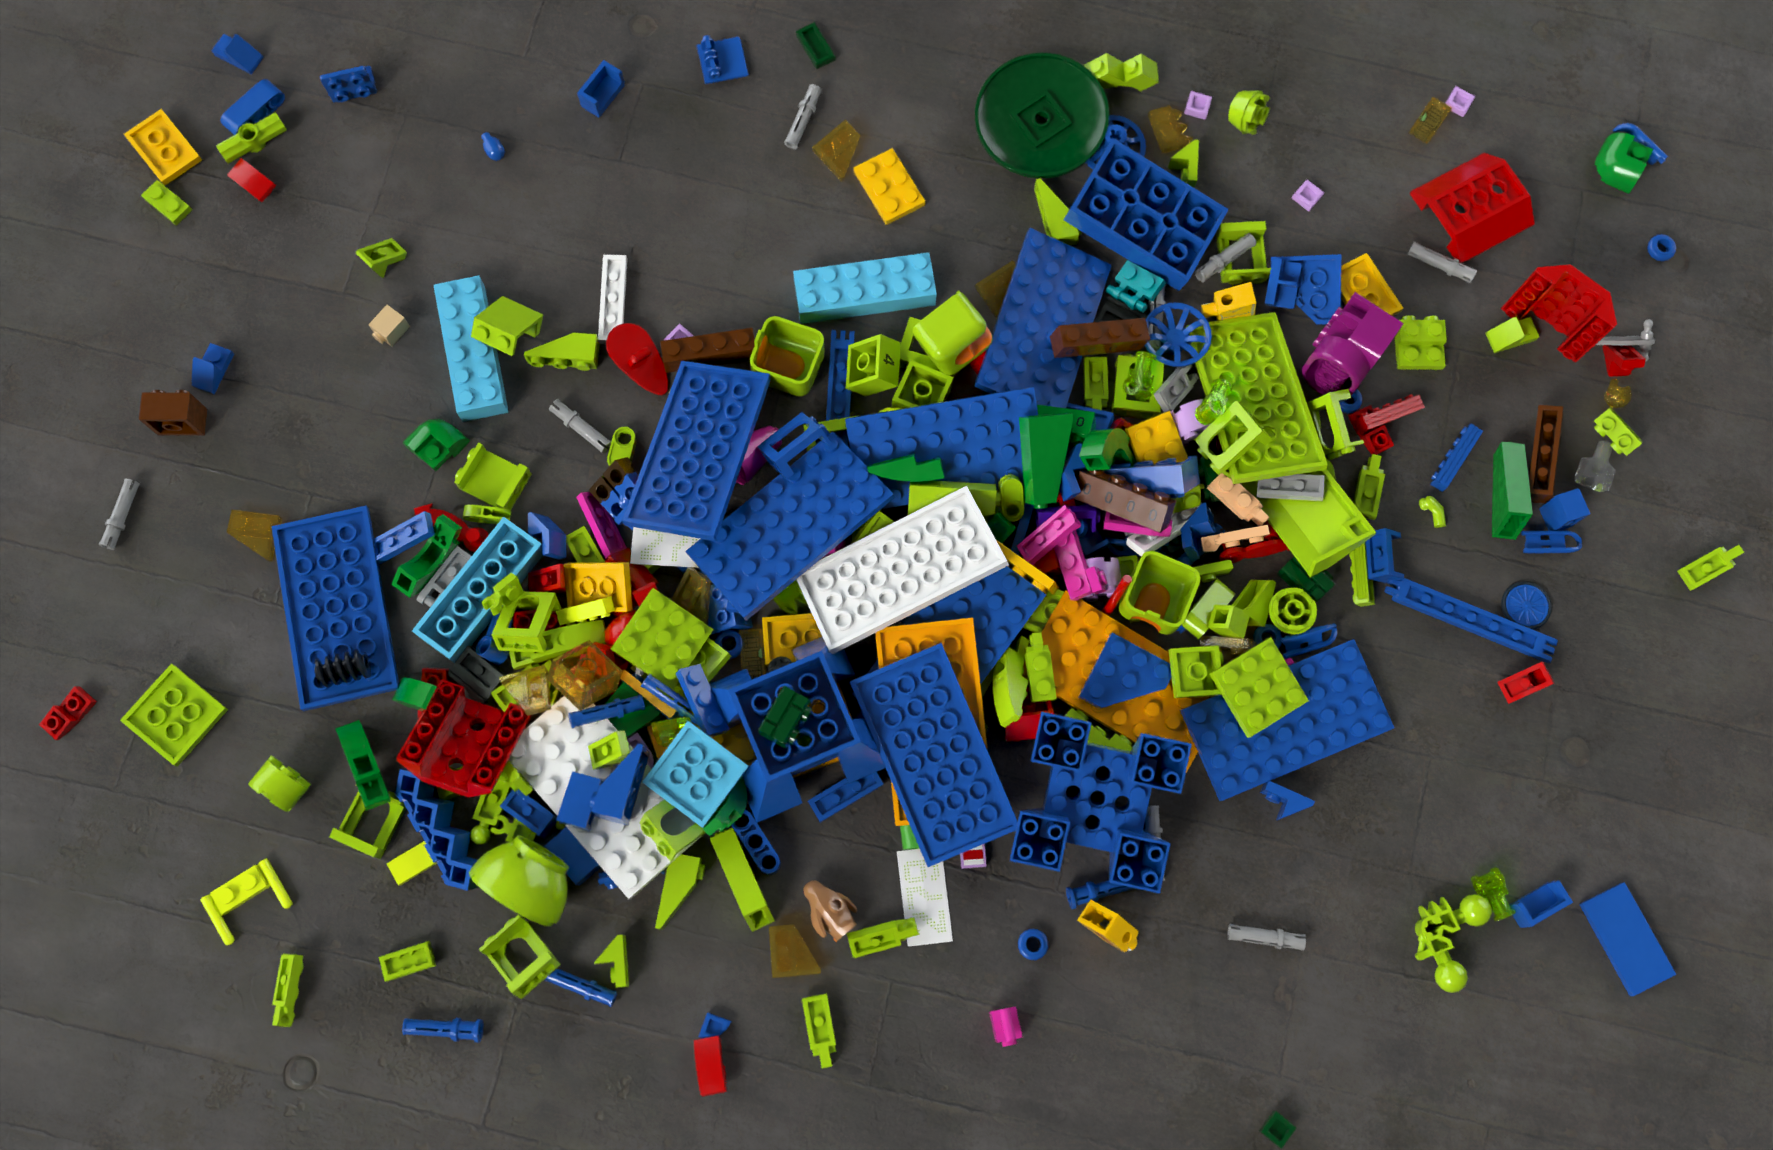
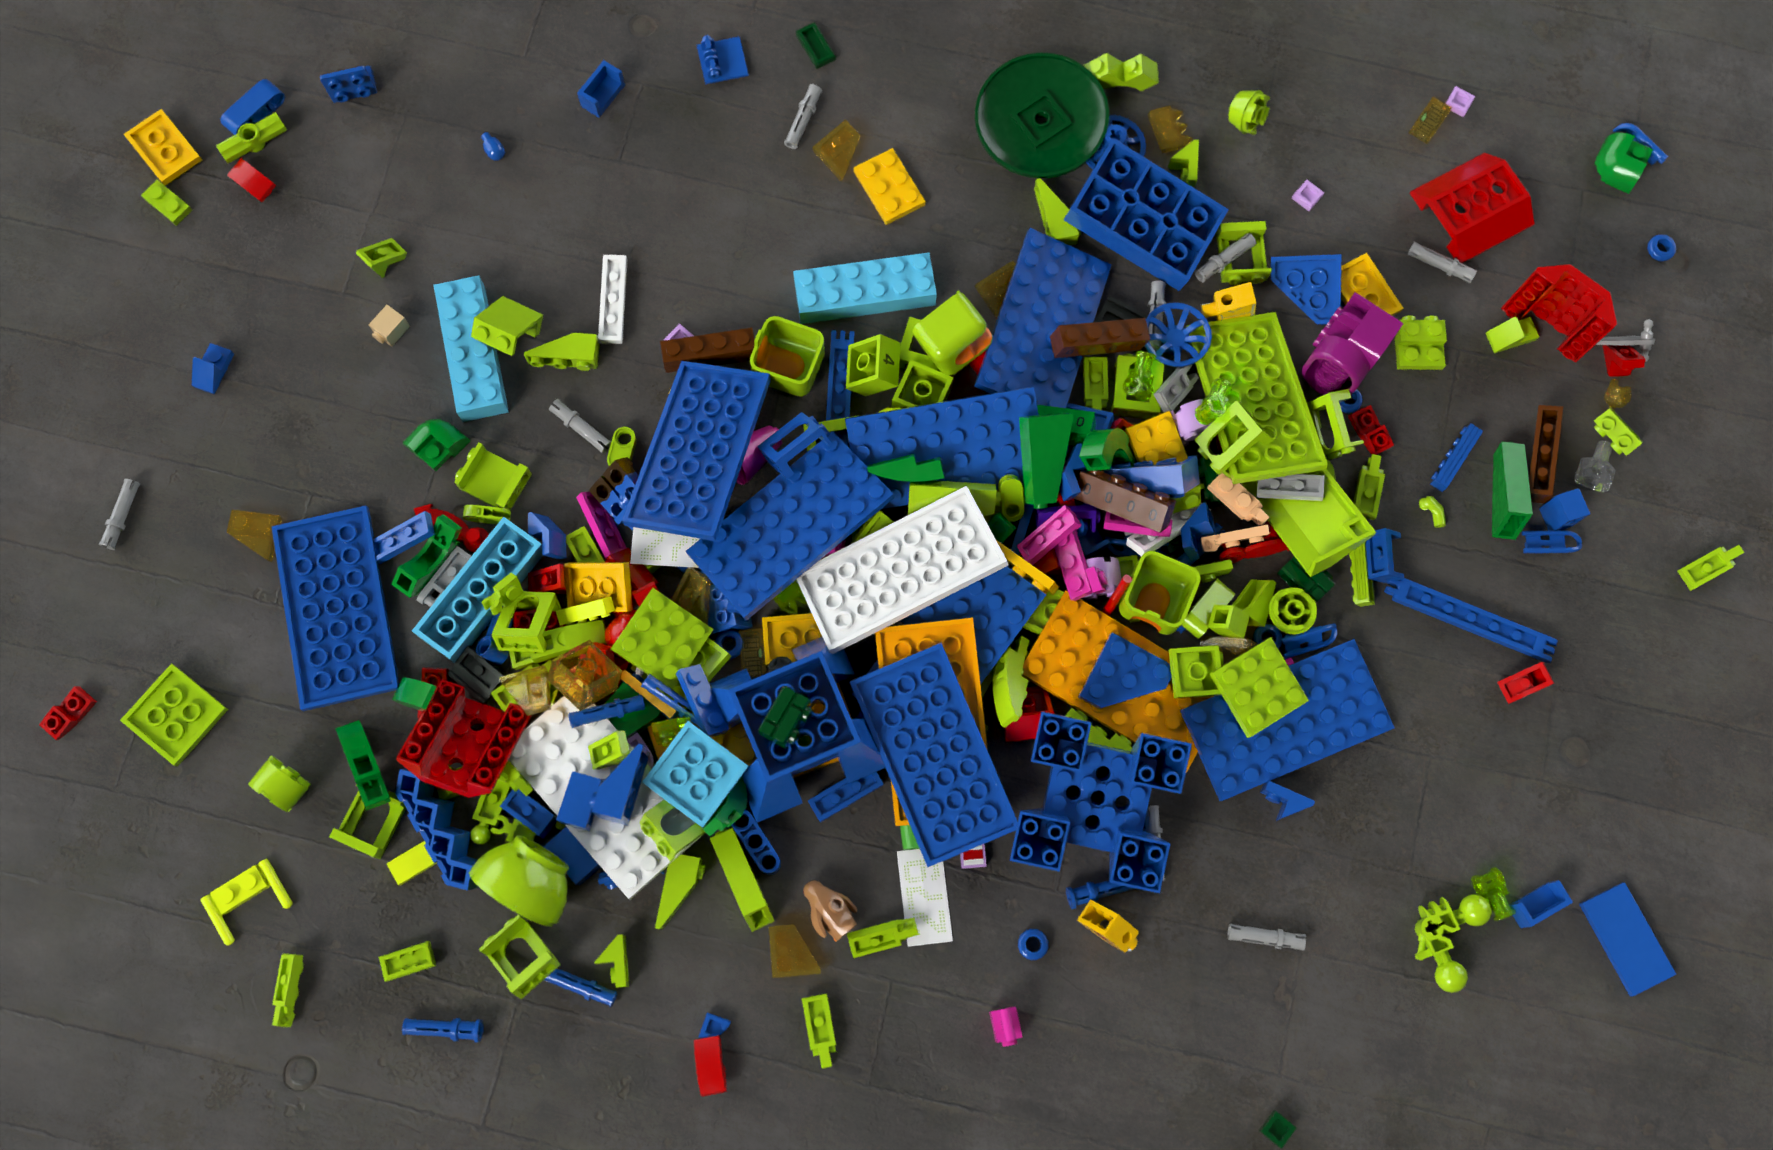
reddish brown brick [139,390,207,436] -> none
blue slope [211,34,264,74] -> none
black piece [314,649,371,688] -> none
red shield [606,323,668,395] -> none
lime hinge [1024,632,1057,703] -> none
teal plate [1106,260,1166,313] -> none
lavender tile [1184,91,1212,120] -> none
blue panel [1265,257,1302,309] -> none
red piece [1355,394,1425,433] -> none
blue wheel [1501,581,1552,630] -> none

